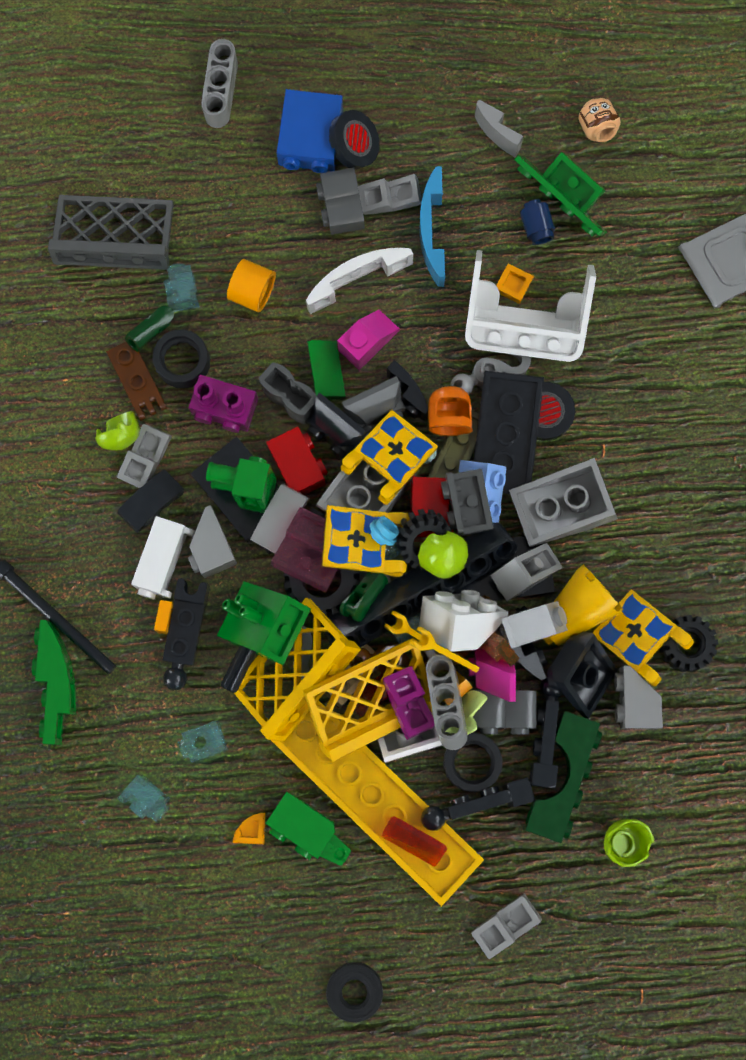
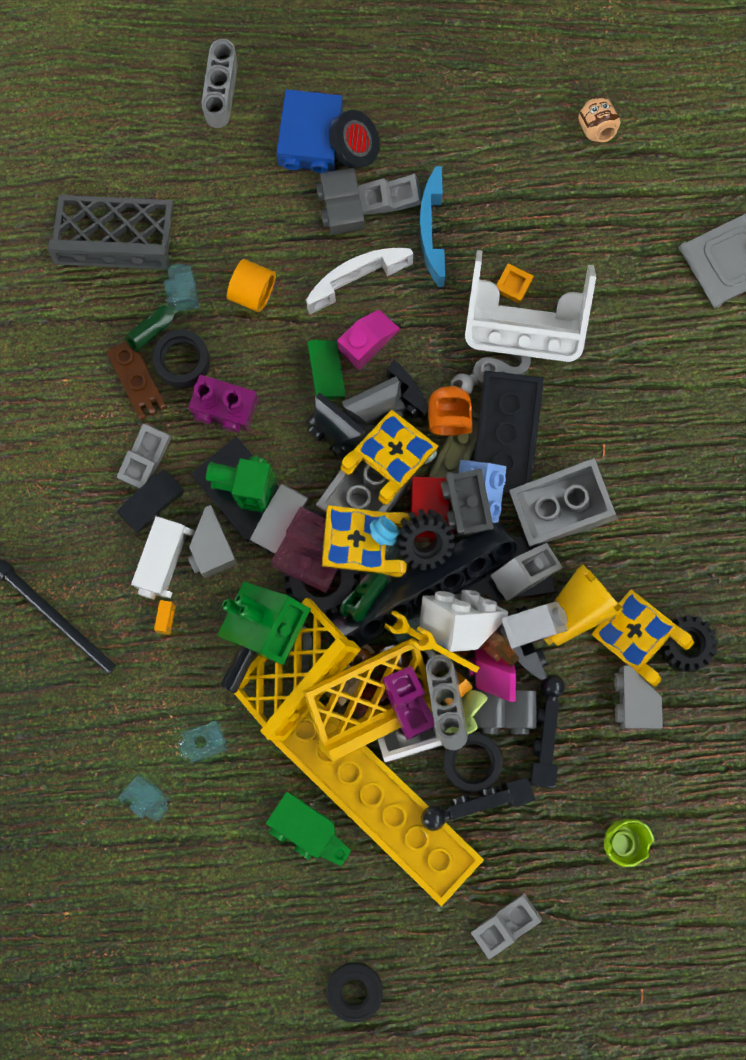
green slope [32,620,76,745] -> none
lime hair [95,411,140,451] -> none
black plate [162,578,210,690] -> none
light orange tile [233,813,266,845] -> none
dark grey brick [259,362,316,424] -> none
red brick [266,427,328,495] -> none
clear red slope [382,816,447,866] -> none
lime hair [418,531,469,579] -> none
light grey slope [475,100,523,157] -> none
green bracket [514,152,607,237] -> none
dark blue brick [520,199,555,245] -> none
dark green arch [523,711,602,843] -> none
tile [537,382,576,441] -> none
black slope [547,631,618,719] -> none

